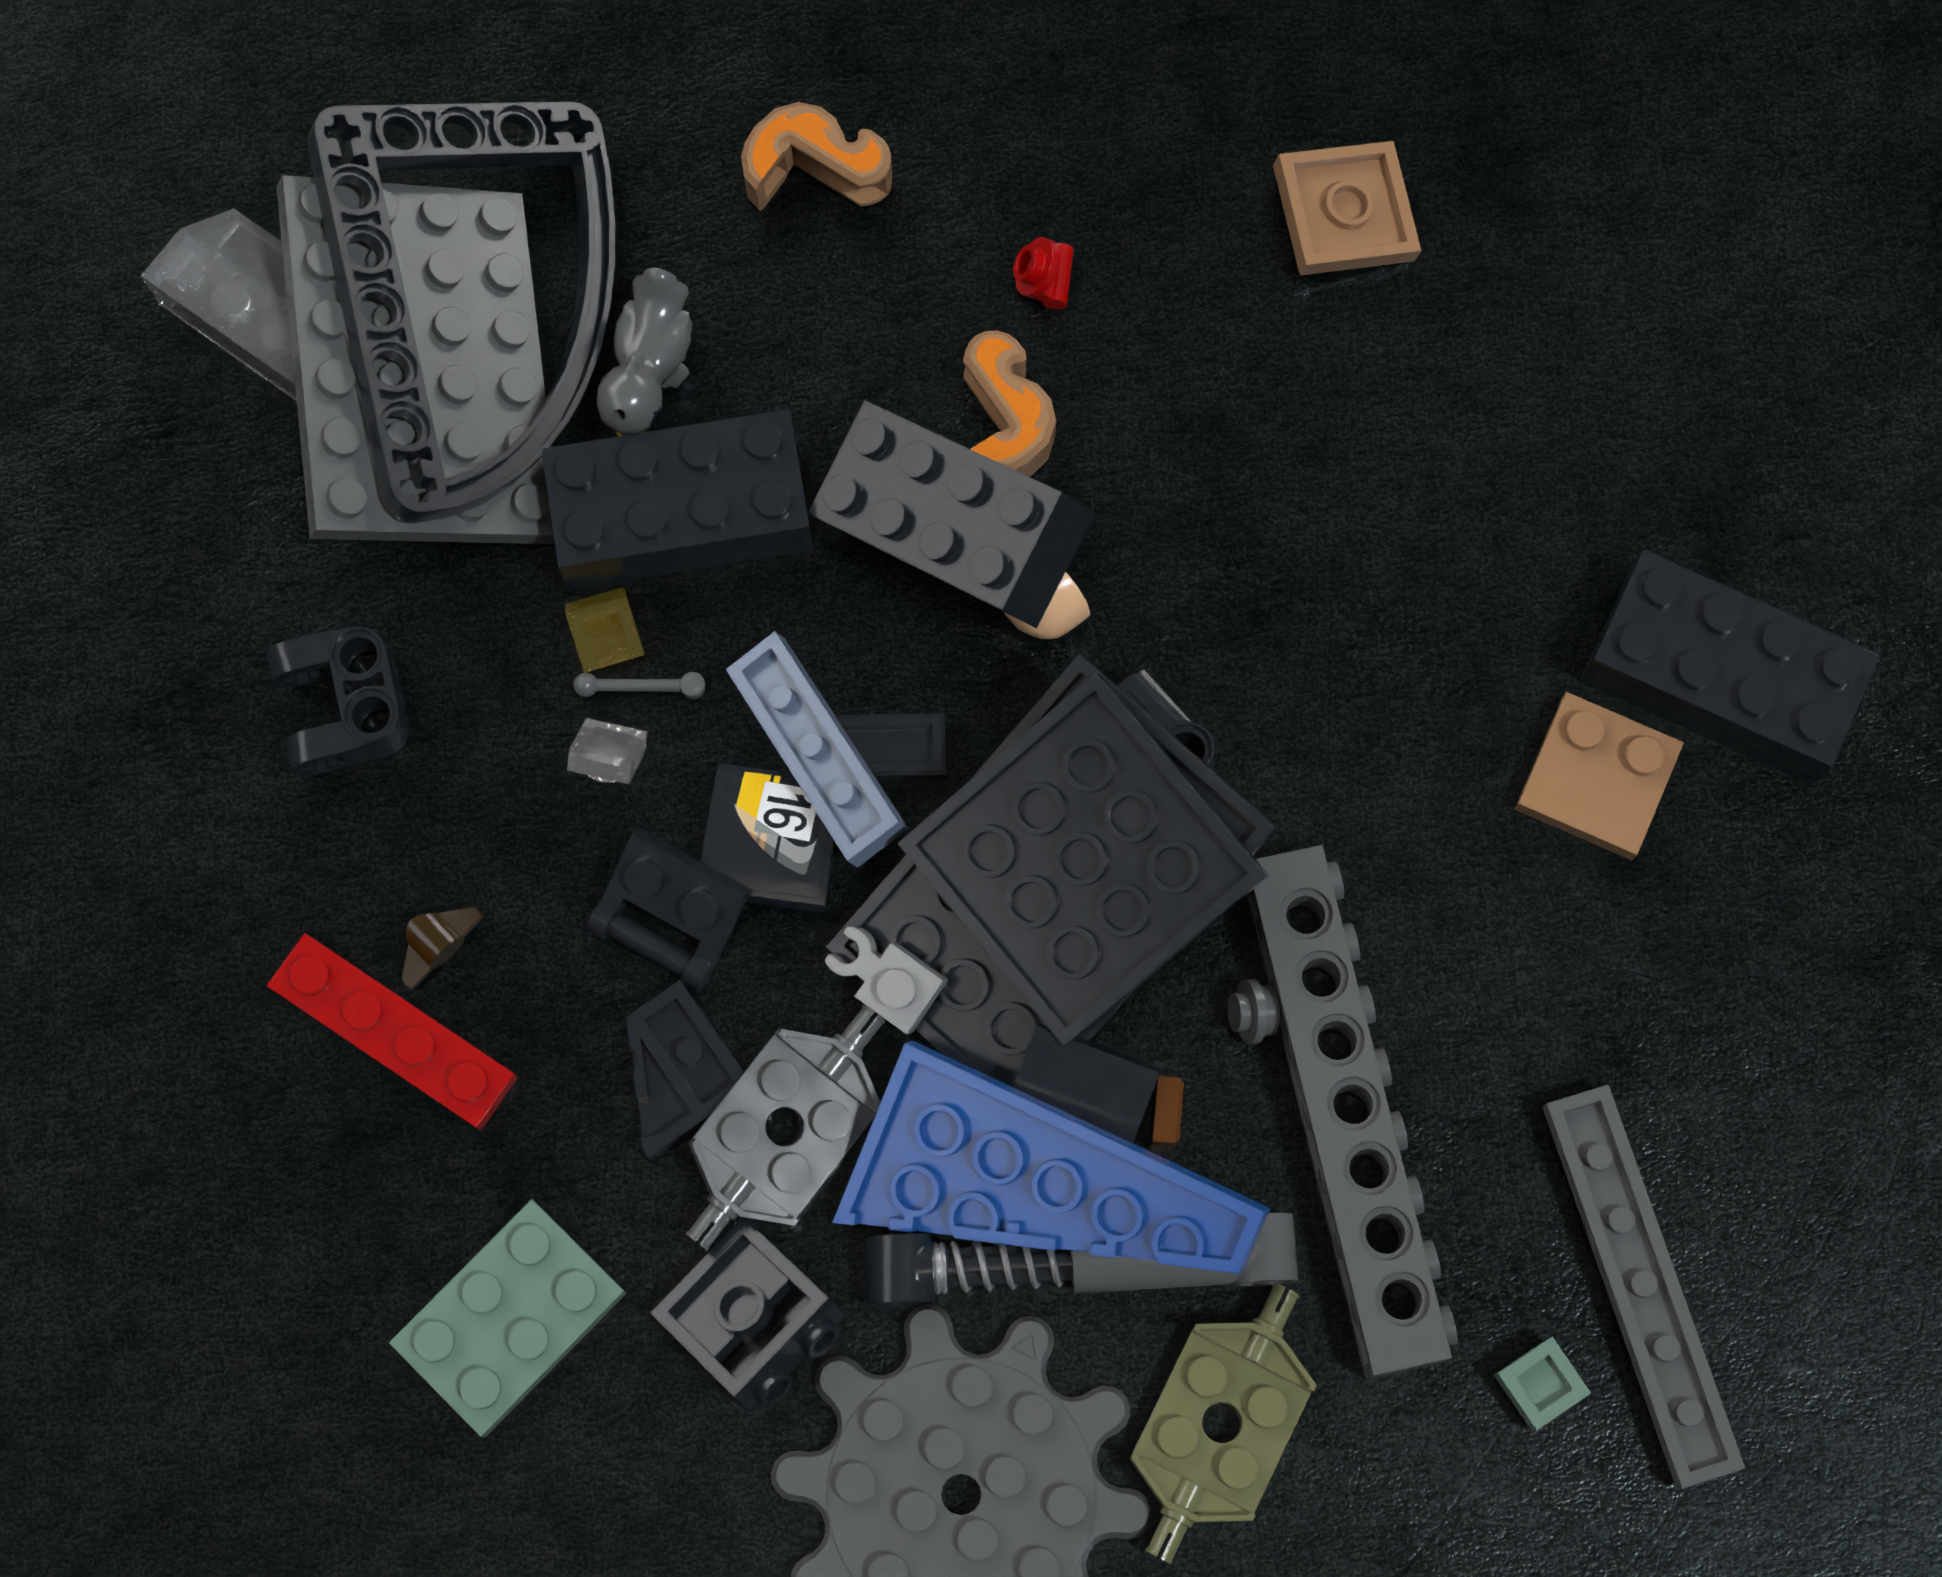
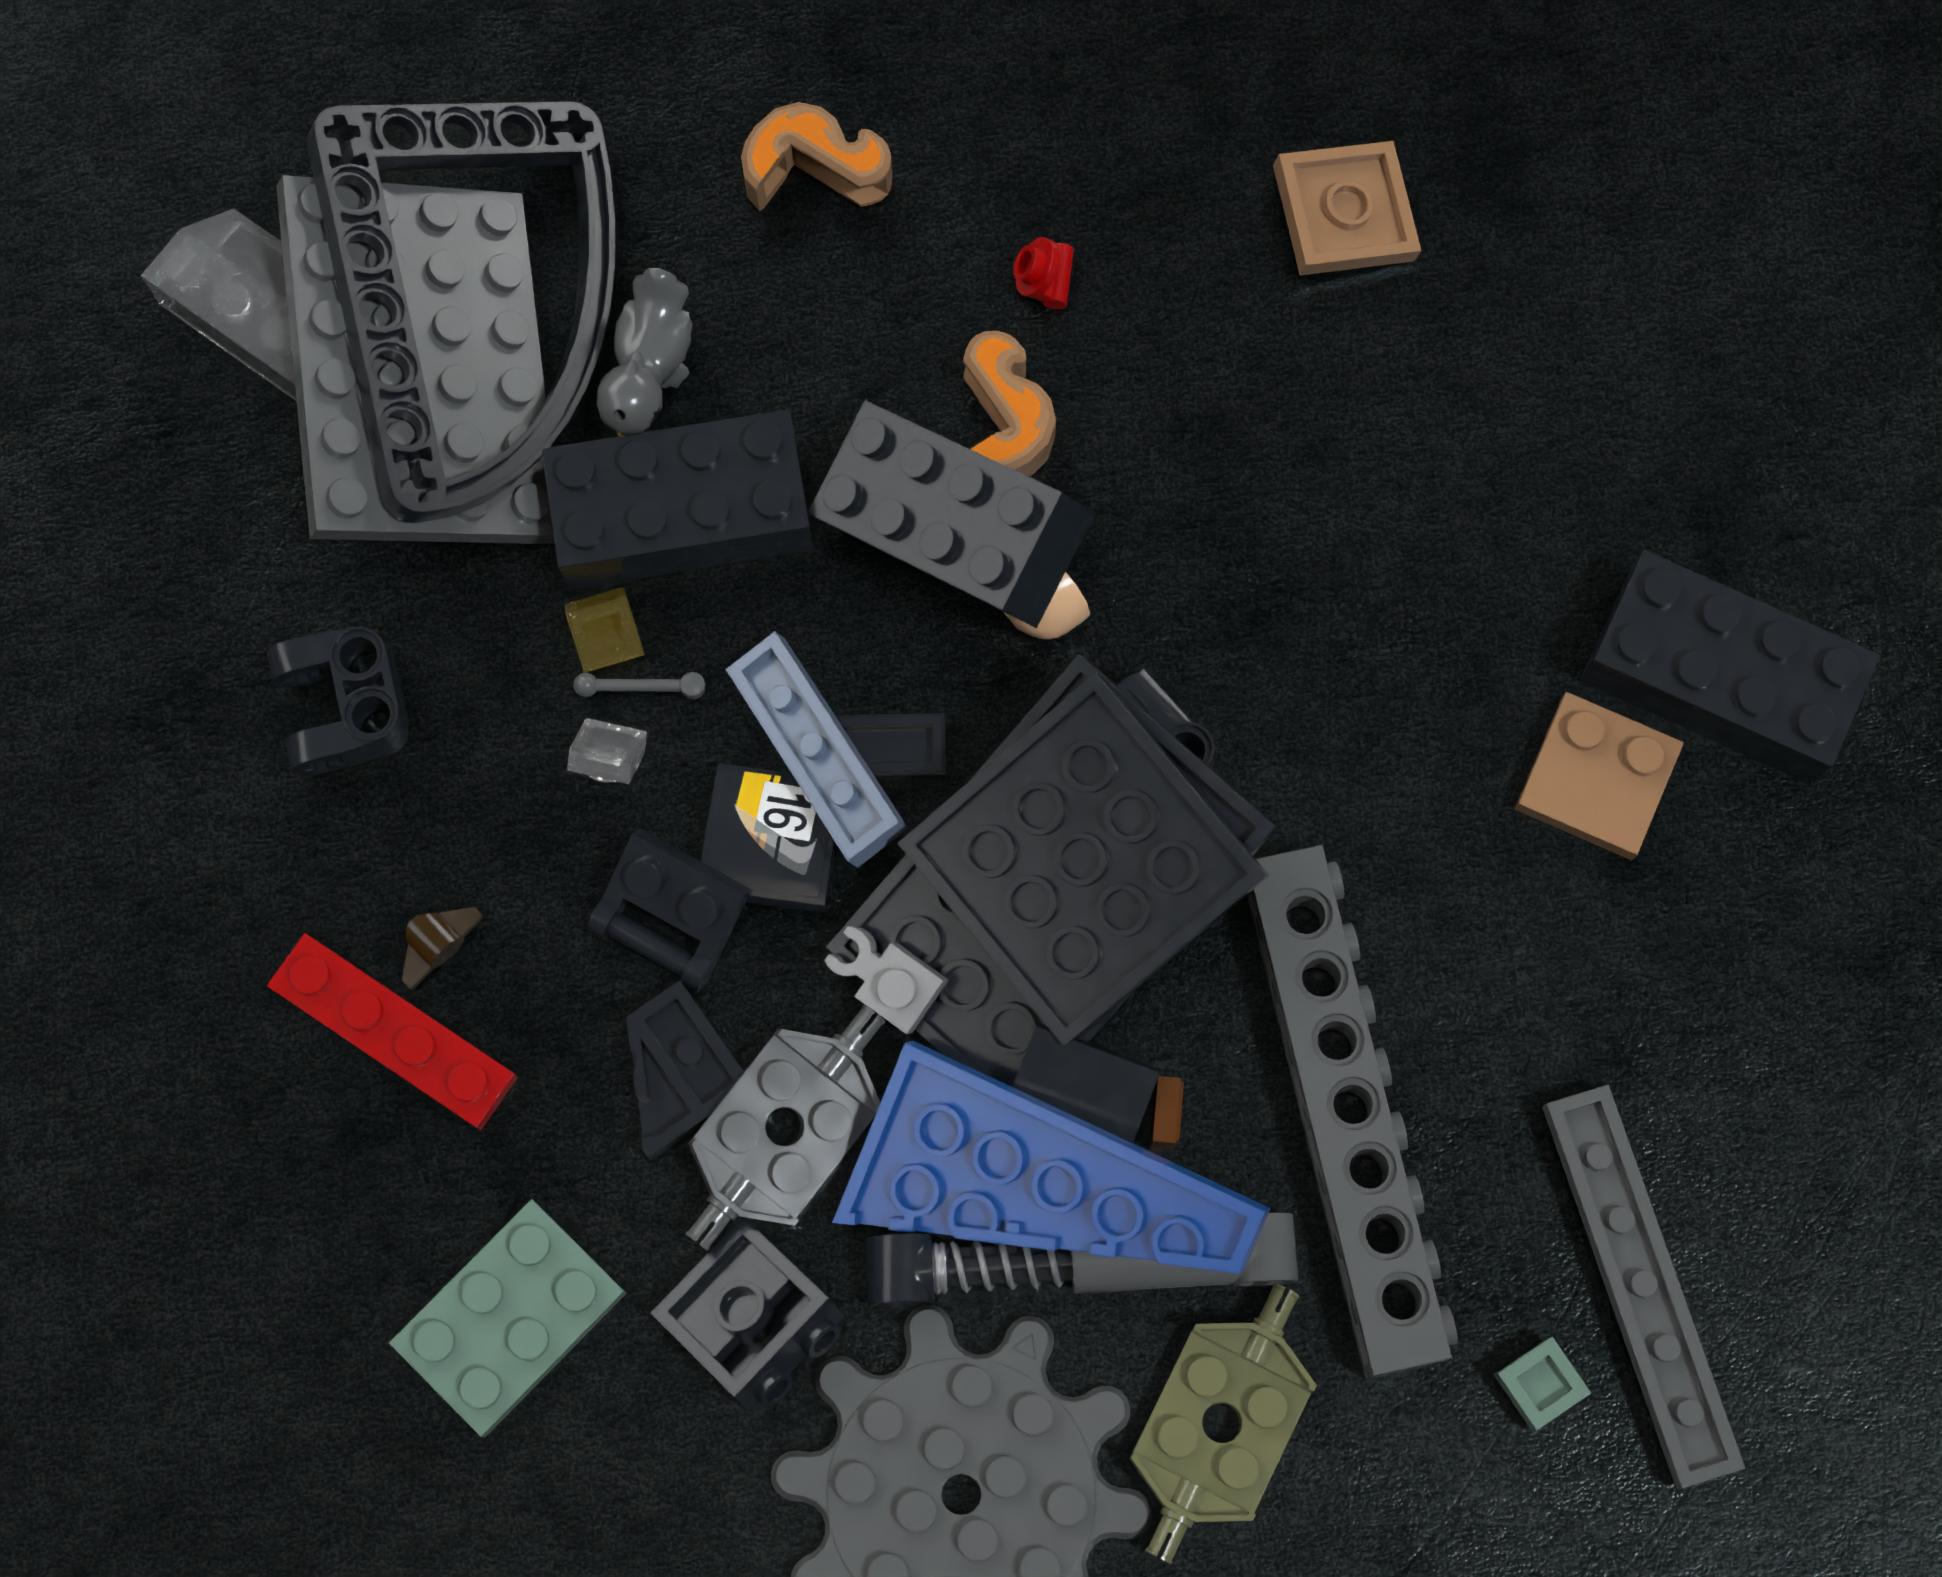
dark grey plate [1227,979,1280,1044] -> none

